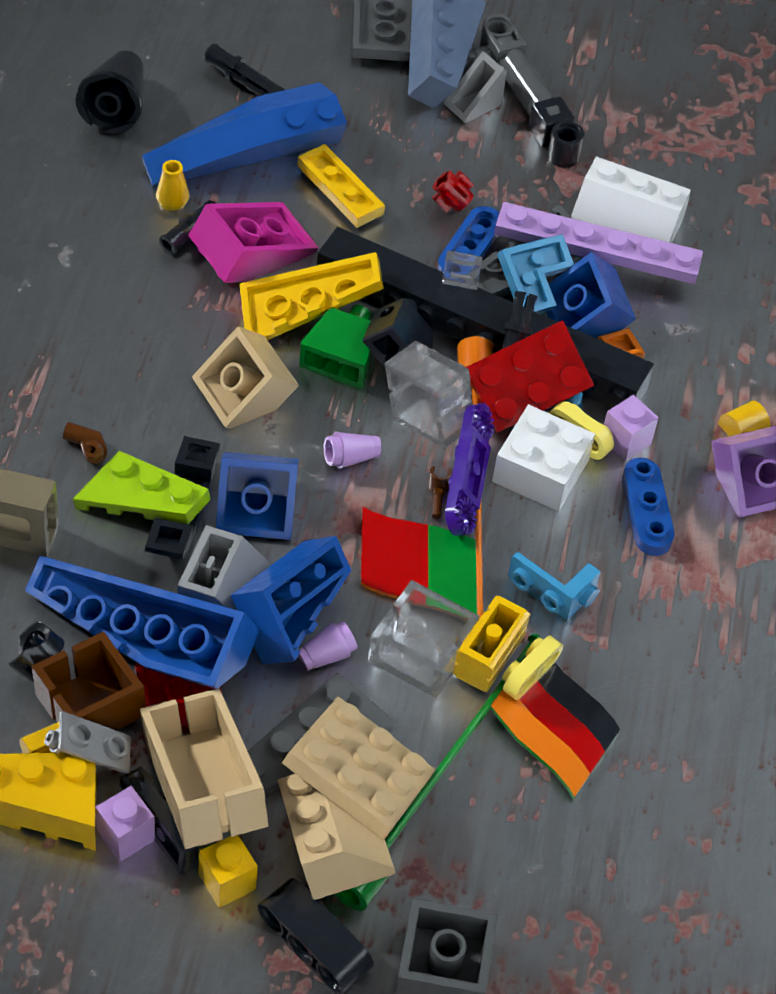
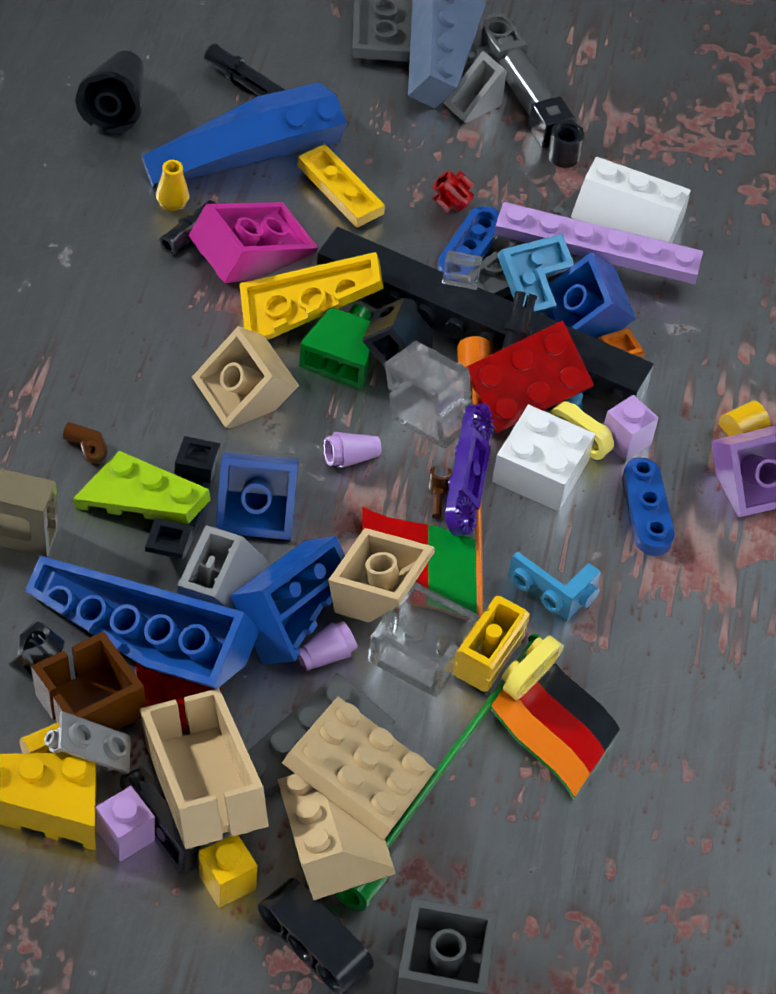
none -> tan slope [328,528,435,623]

